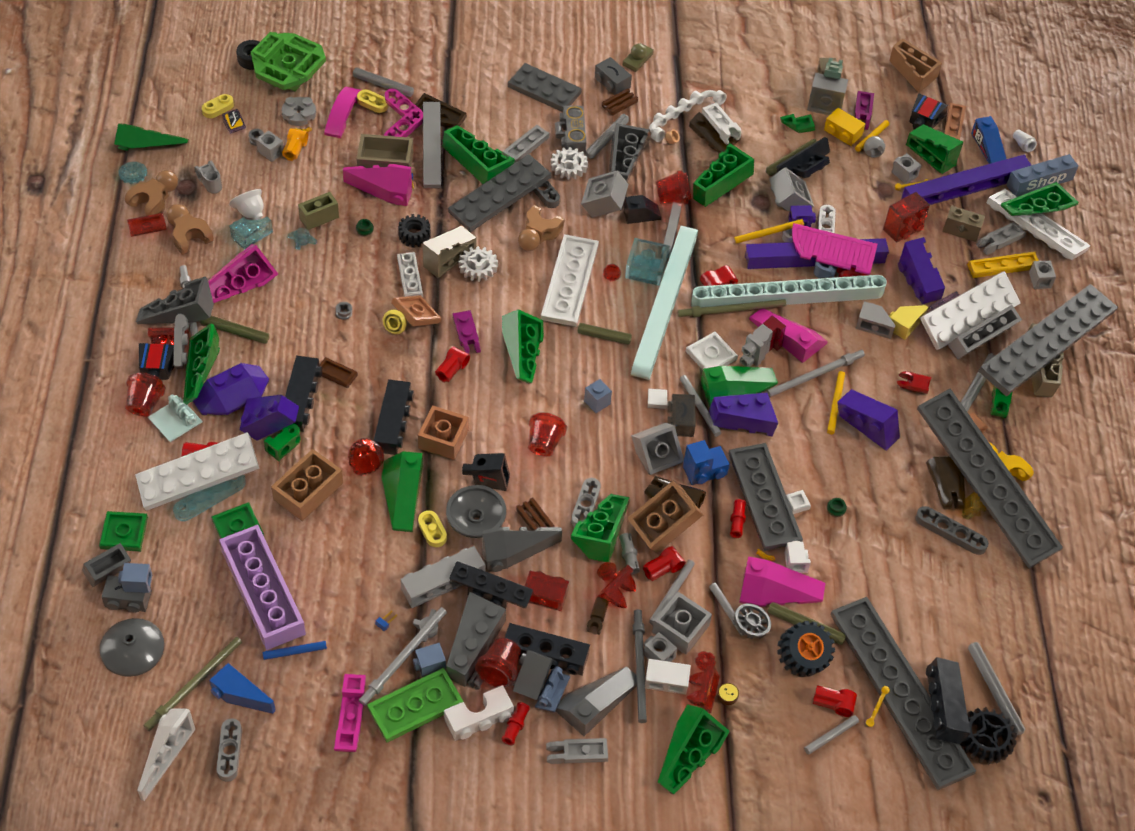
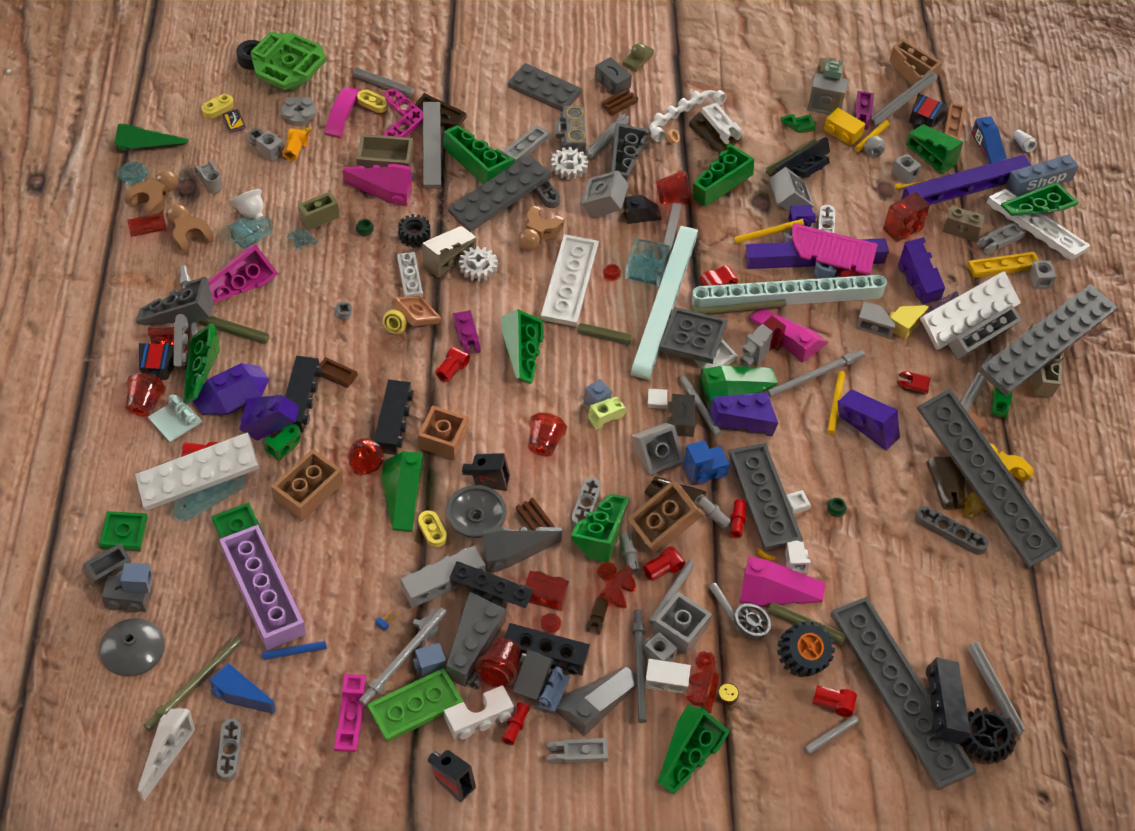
yellow hinge [866,686,890,727] -> none
none -> black torso [428,750,476,802]
none -> clear red plate [540,613,561,634]
none -> yellowish green leg [587,397,627,430]
none -> dark grey plate [659,307,728,364]
none -> light grey pin [694,494,730,529]
none -> light grey axle [870,71,937,125]

